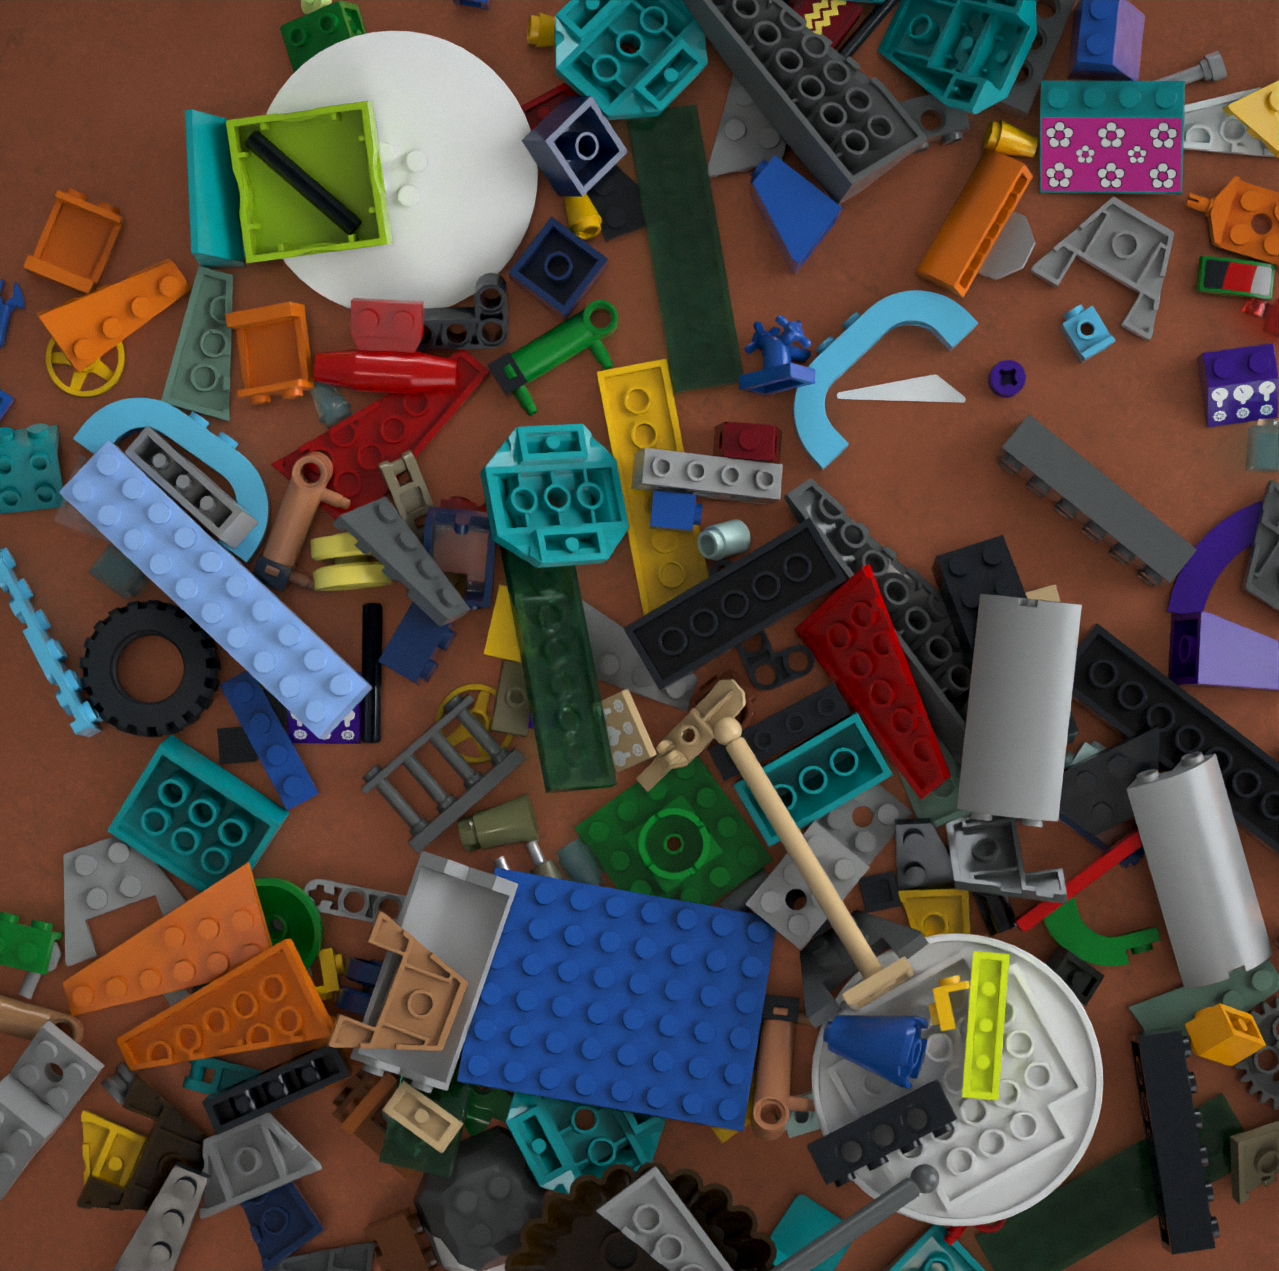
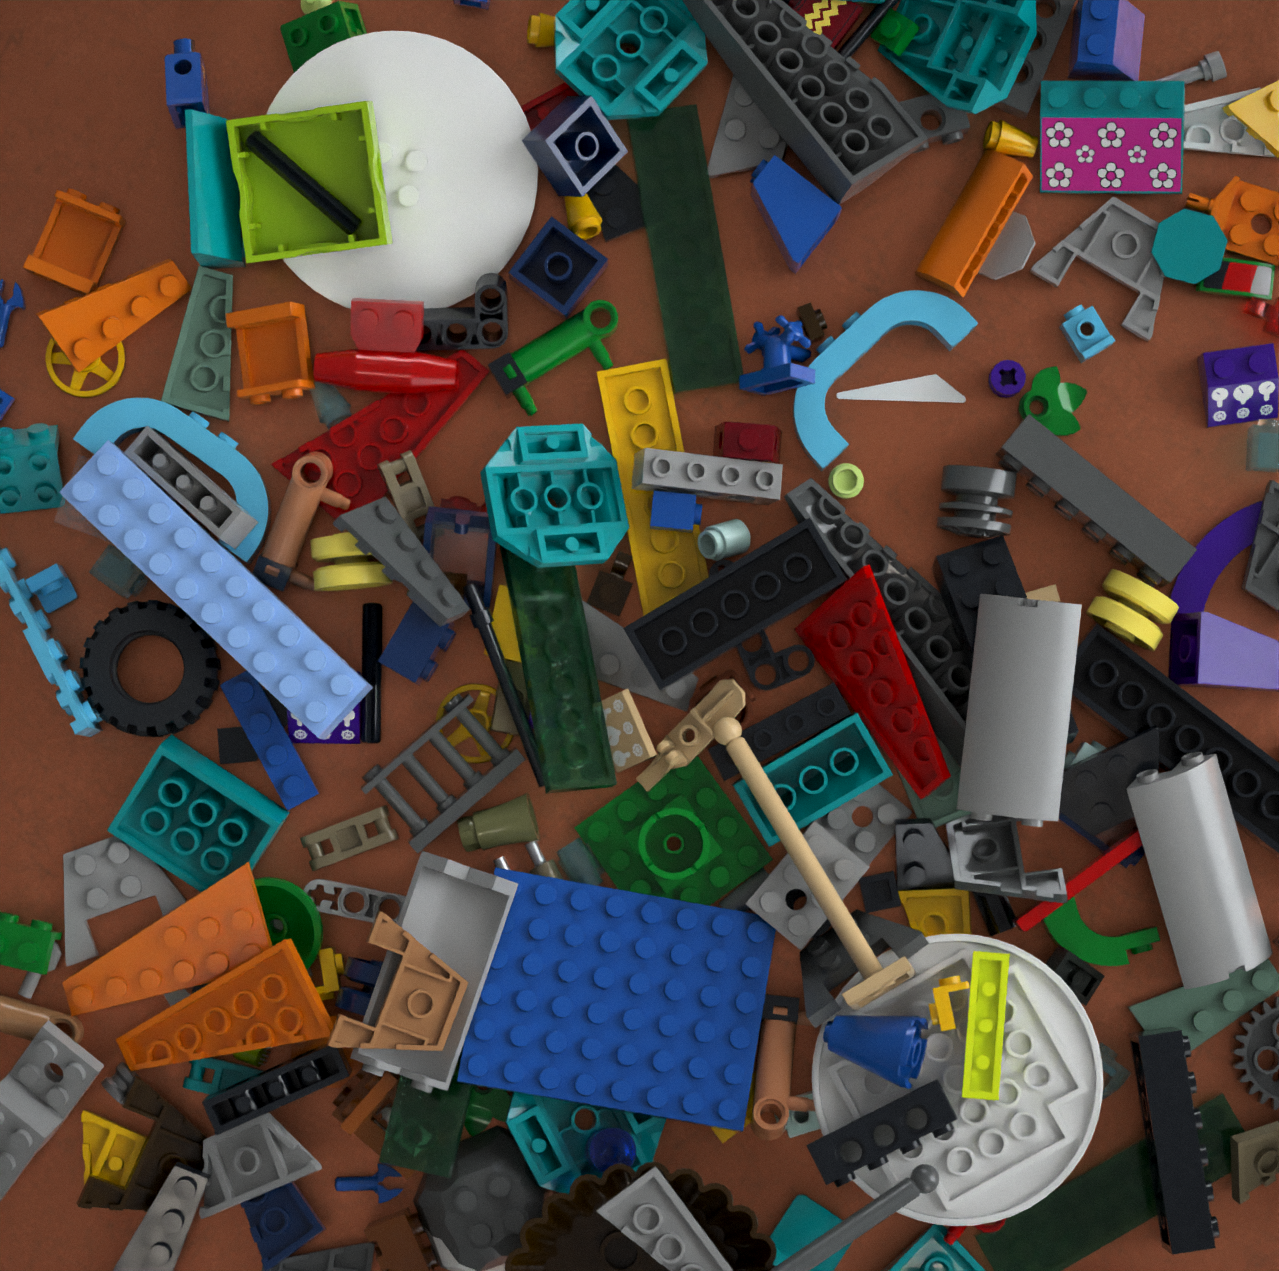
tan plate [382,1080,464,1154] -> none
light orange brick [1184,1003,1266,1067] -> none
none -> dark azure bracket [25,563,78,613]
none -> blue torso [165,38,210,129]
none -> lime piece [233,1049,271,1067]
none -> dark tan plate [300,805,399,872]
none -> blue bar [334,1163,403,1203]
none -> black bar [462,582,552,787]
none -> clear blue wheel [584,1128,636,1174]
none -> dark brown plate [587,551,633,616]
none -> dark brown plate [796,302,827,344]
none -> yellowish green plate [828,463,864,499]
none -> green plate [870,8,920,57]
none -> dark grey wheel [937,465,1017,539]
none -> green plate [1018,366,1087,436]
none -> light yellow wheel [1086,569,1179,652]
none -> clear light blue plate [1099,1042,1131,1100]
none -> teal piece [1151,209,1228,285]

